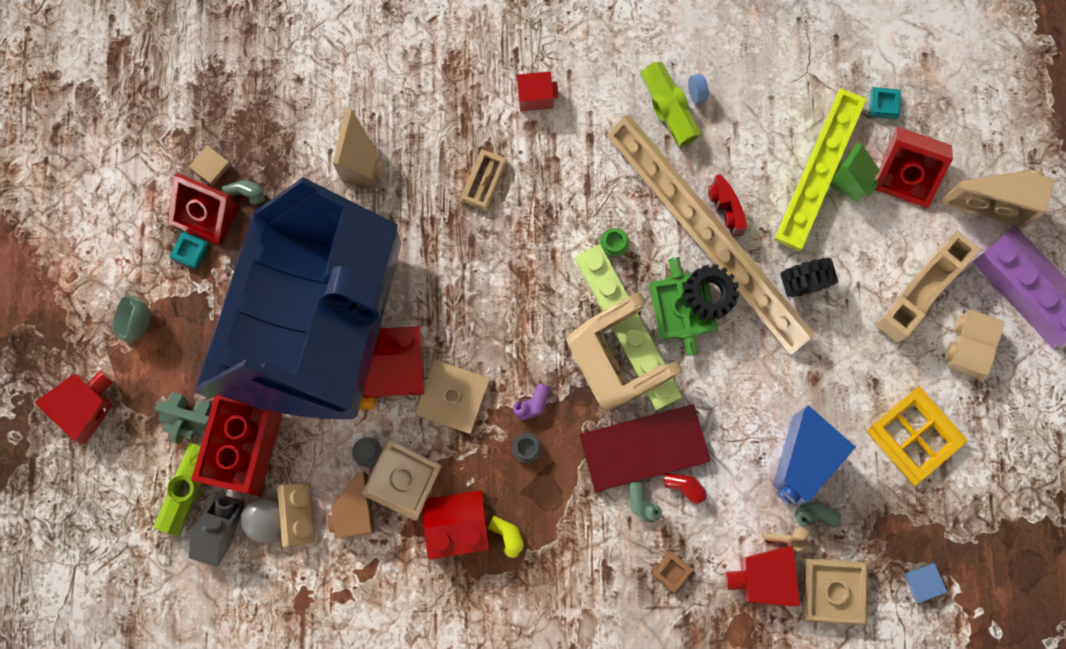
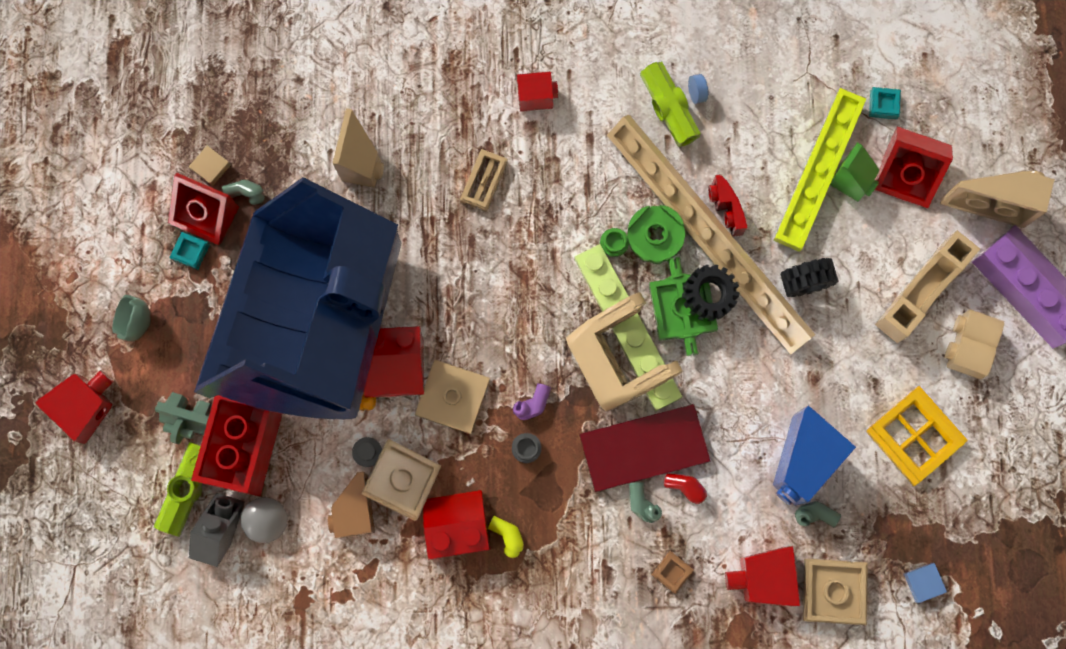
tan plate [277,483,315,547] -> none
tan hand [764,528,809,552] -> none
none -> bright green plate [627,205,685,264]

